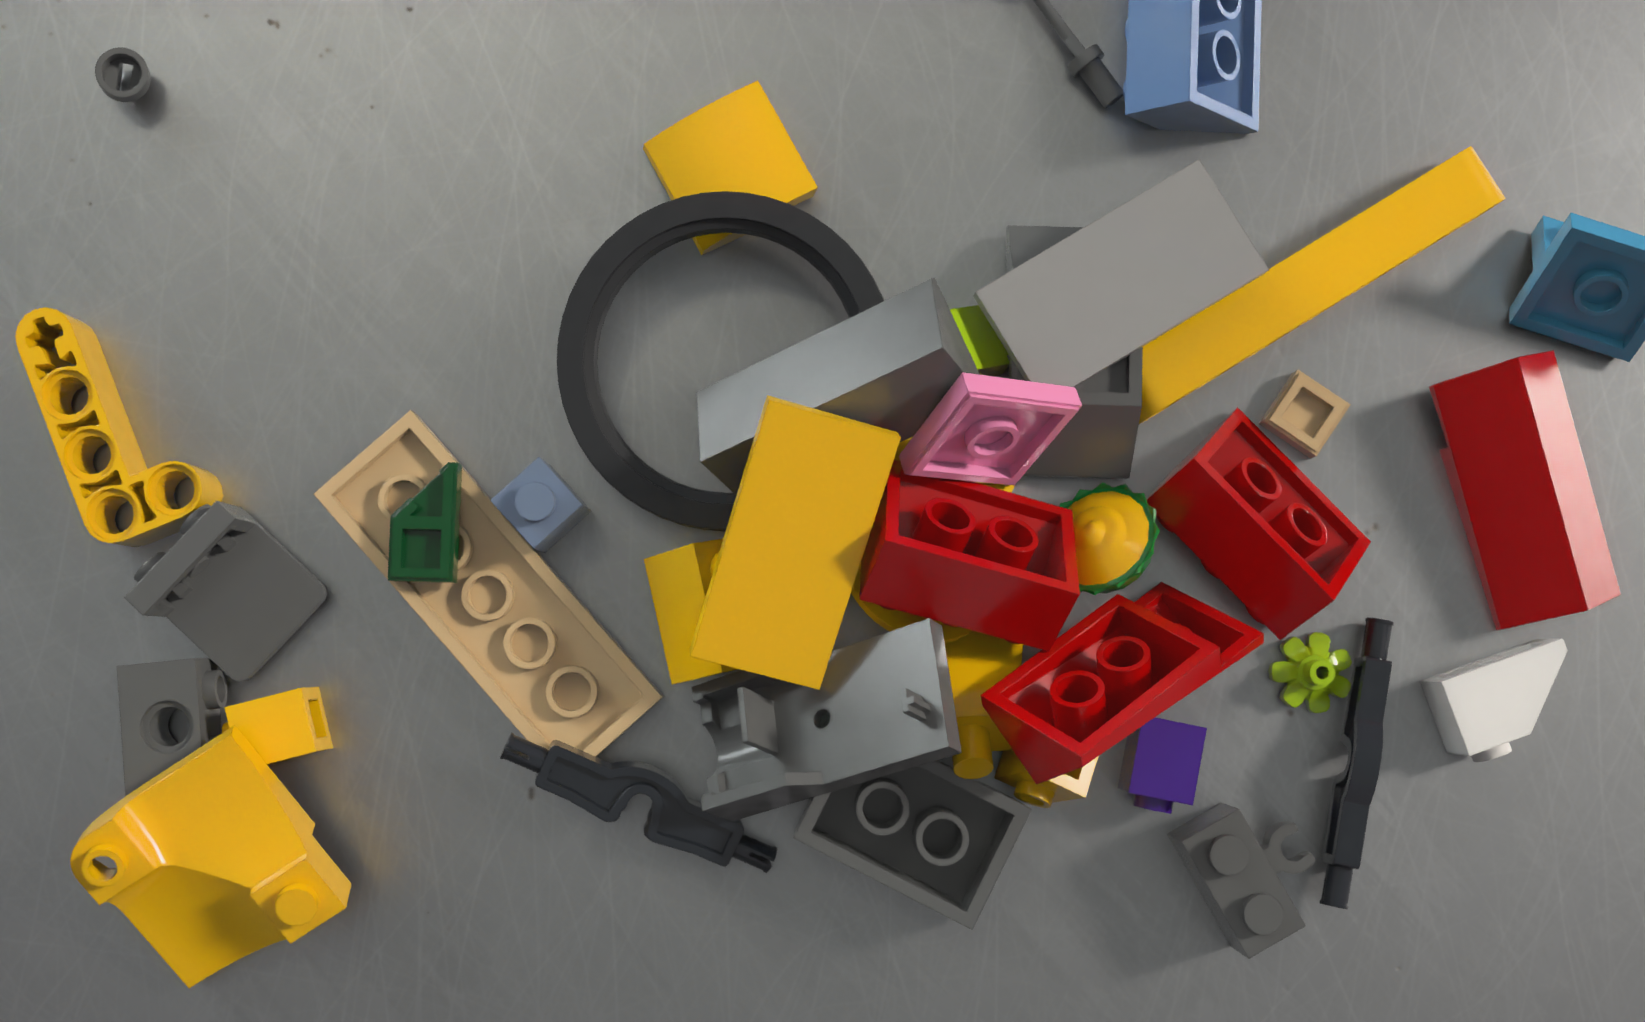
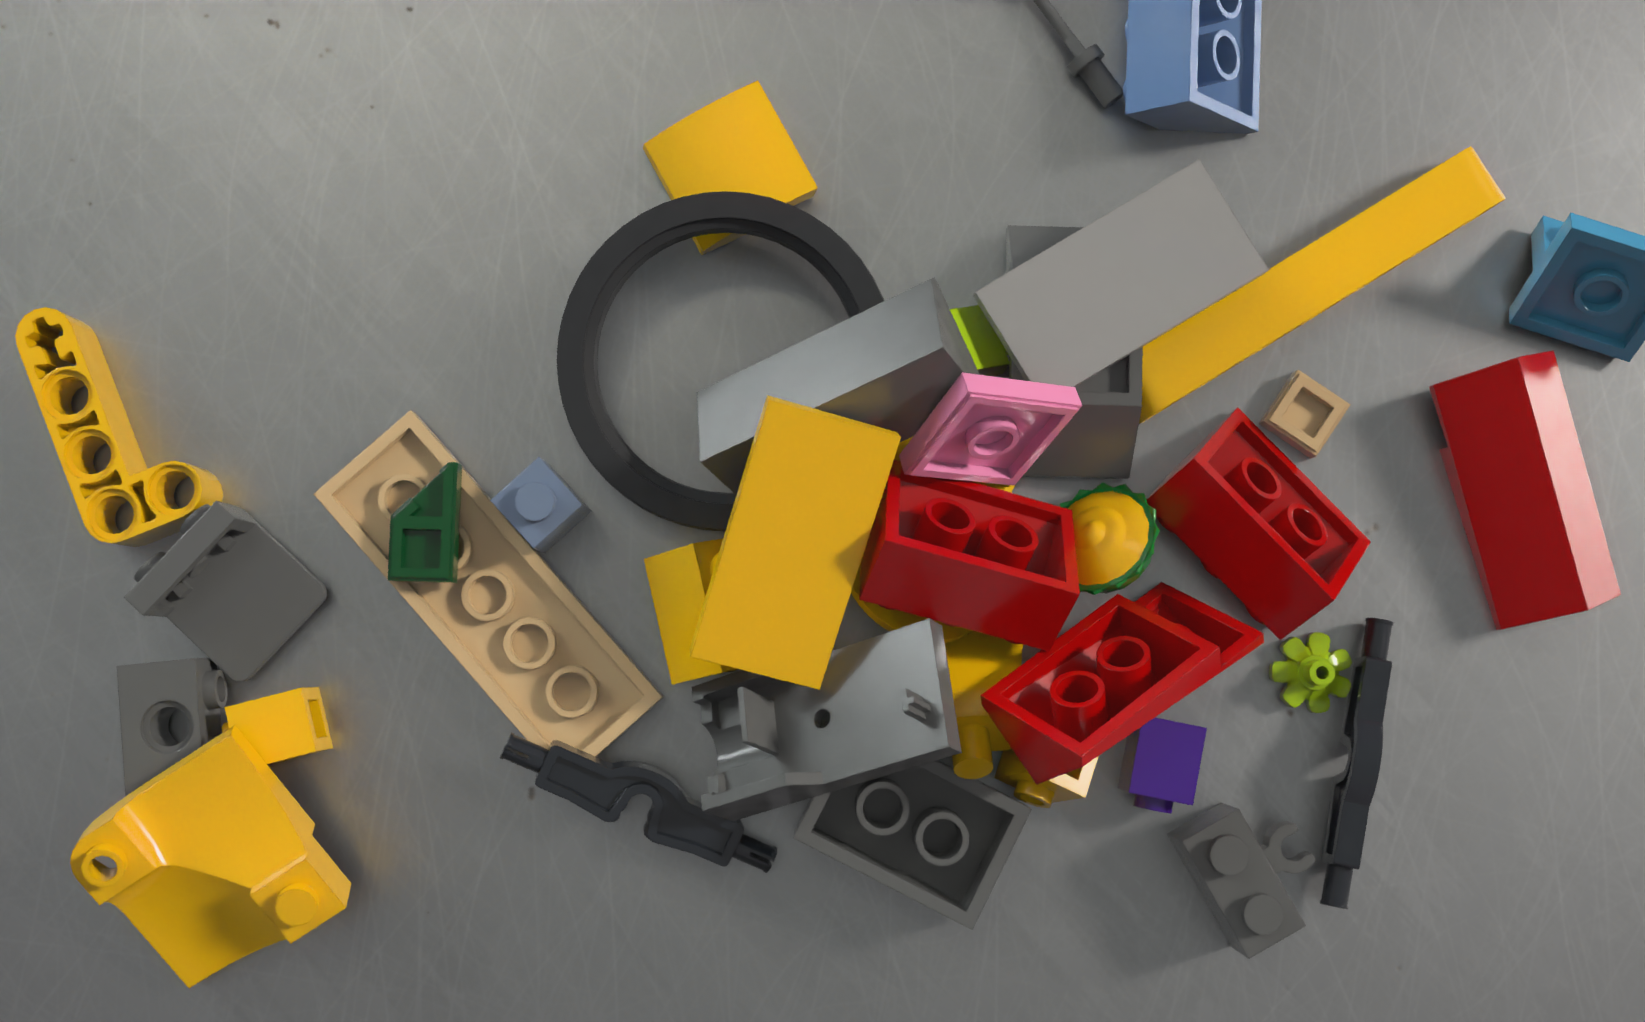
dark grey hinge [95,47,151,102] -> none
white slope [1420,638,1568,762] -> none

